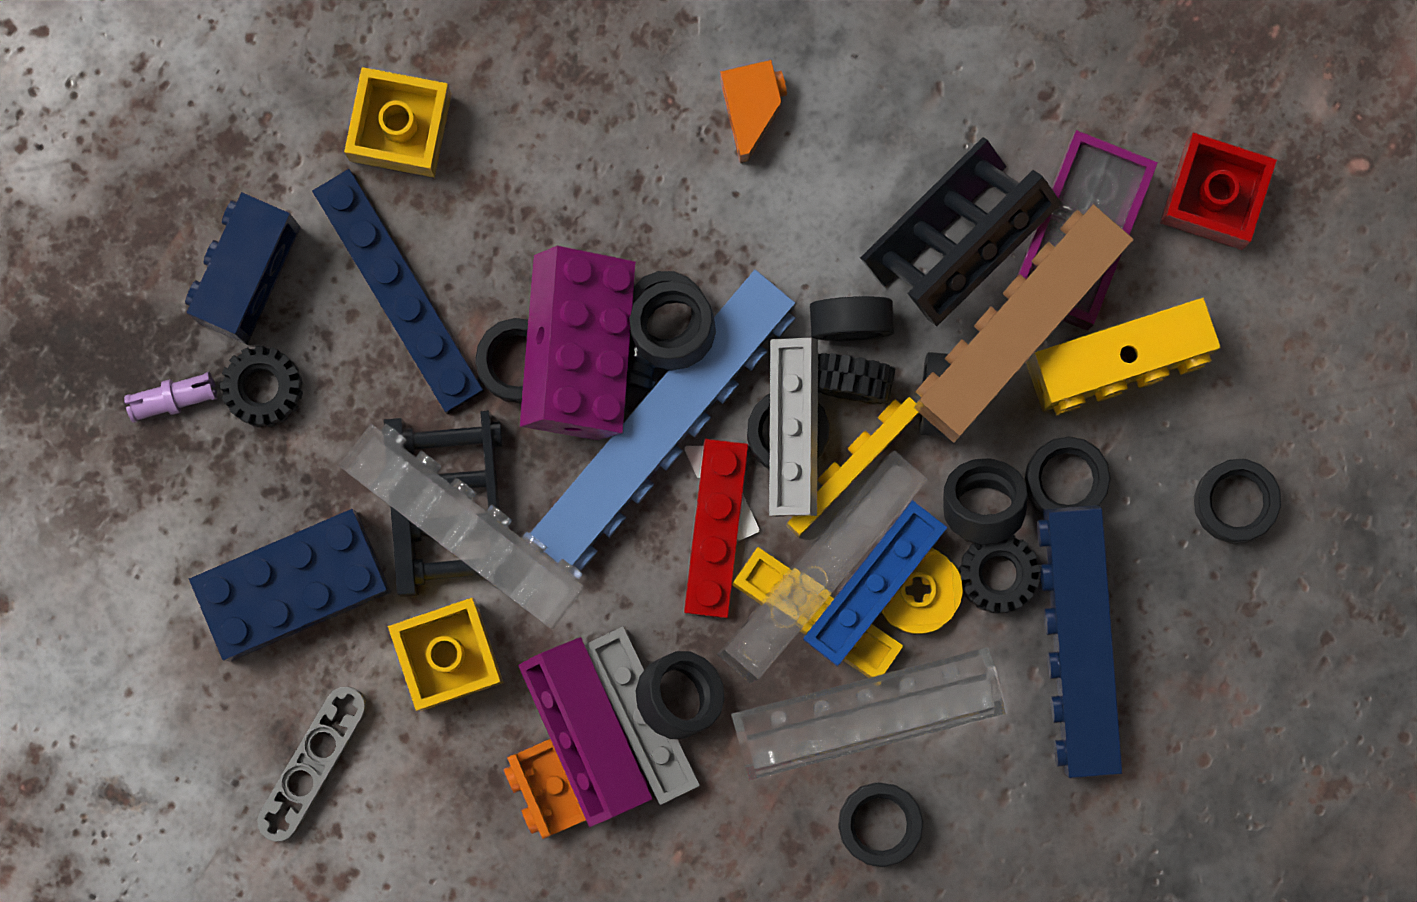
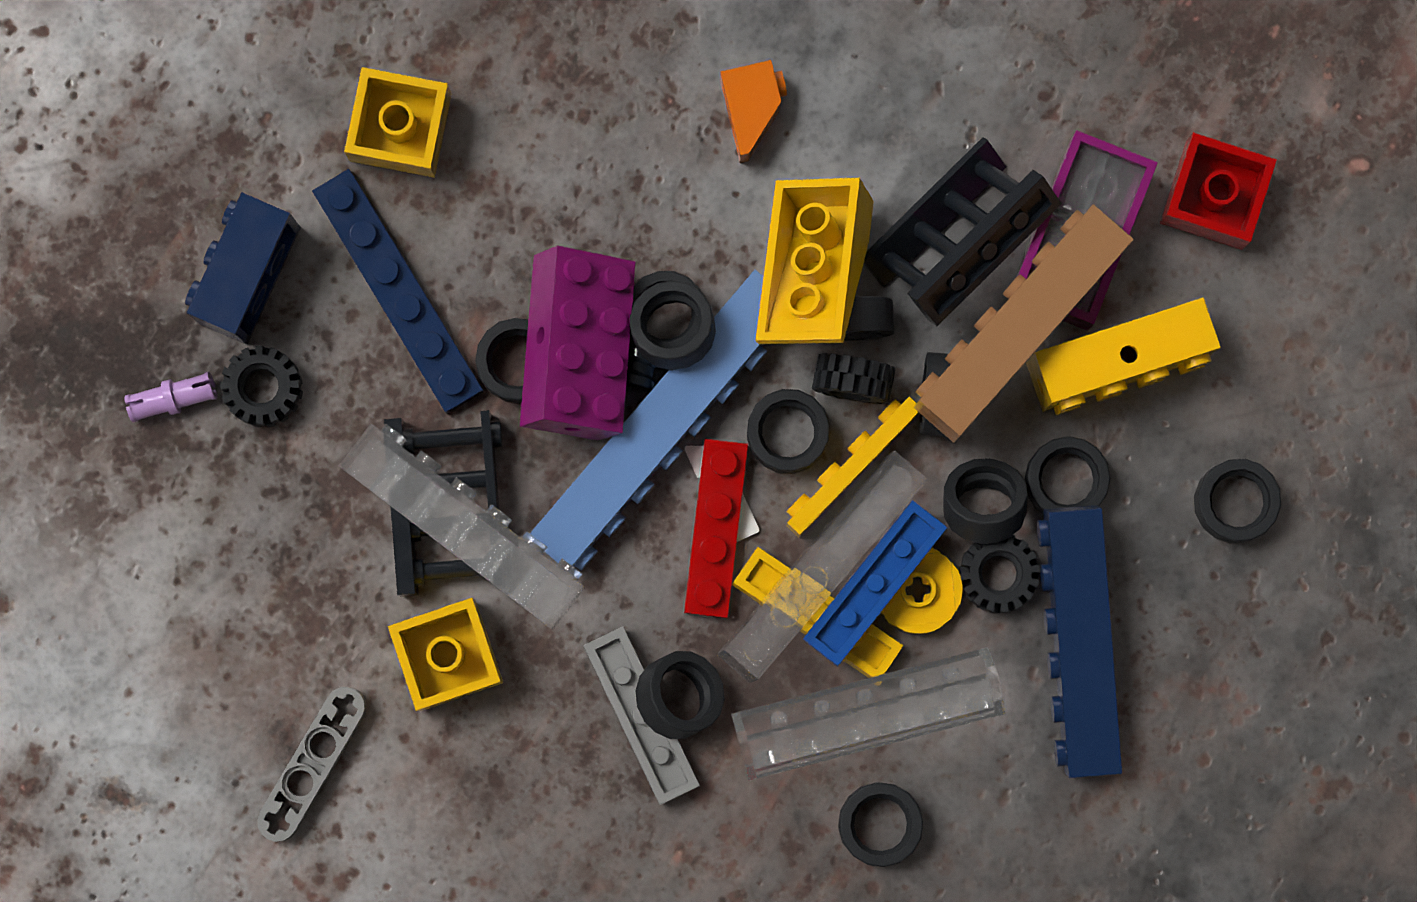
dark blue brick [189,509,391,662] -> none
orange bracket [504,739,586,839] -> none
magenta brick [518,637,652,827] -> none
light grey plate [769,338,818,517] -> none
none -> yellow slope [755,178,874,344]

